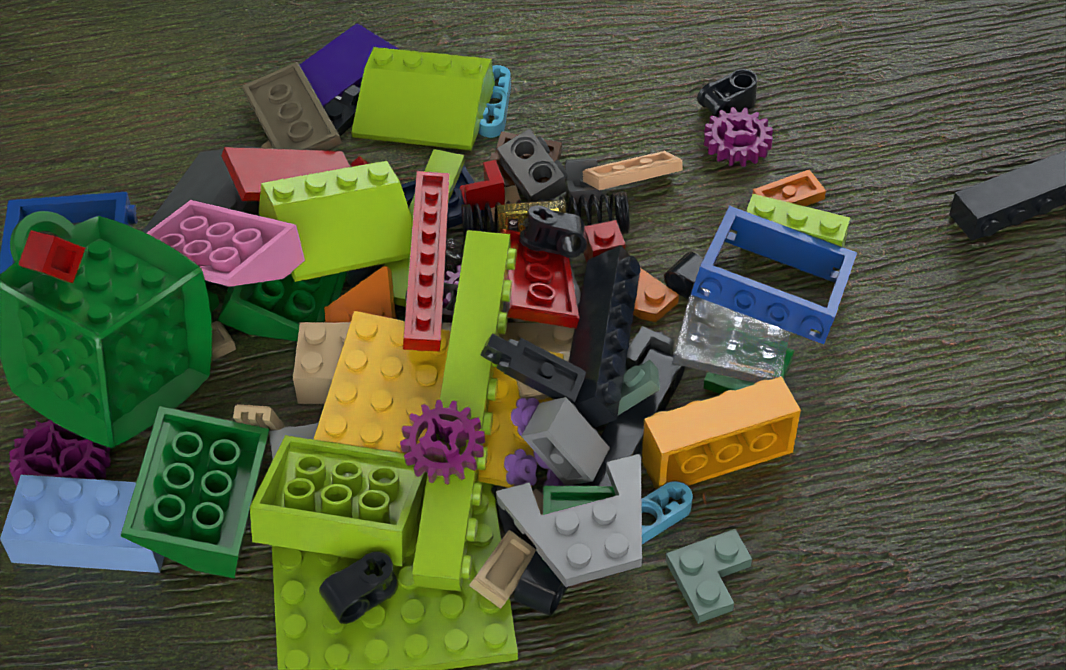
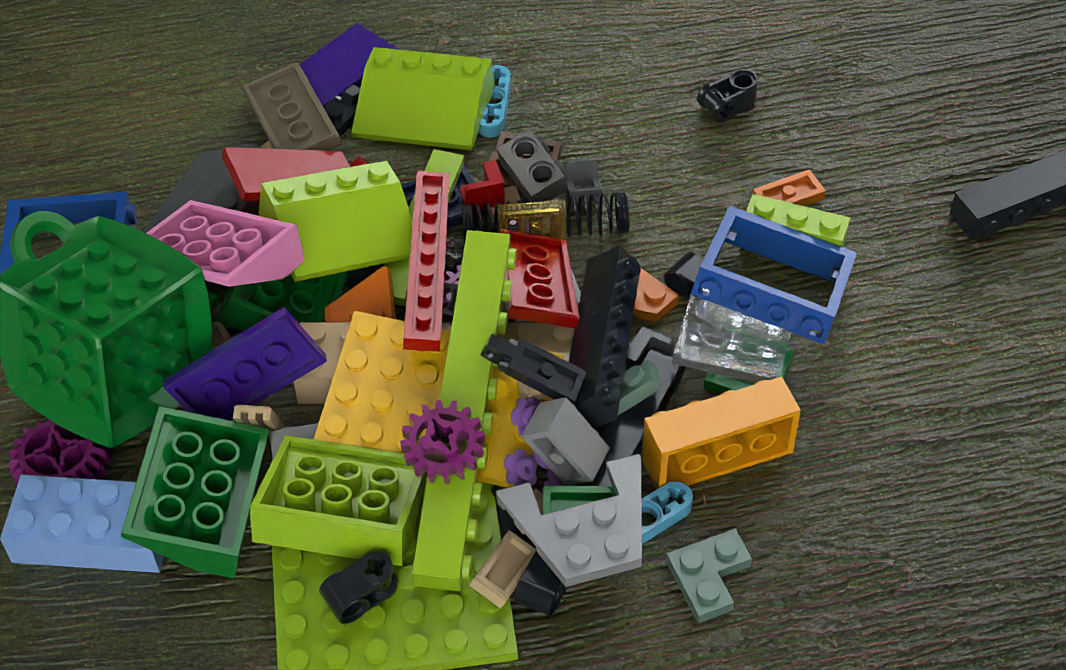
red panel [19,230,86,283] -> none
black piece [518,205,587,258] -> none
light nougat tile [583,151,683,190] -> none
brick [584,220,626,261] -> none
magenta gear [704,107,773,167] -> none
none -> dark purple tile [163,307,327,420]

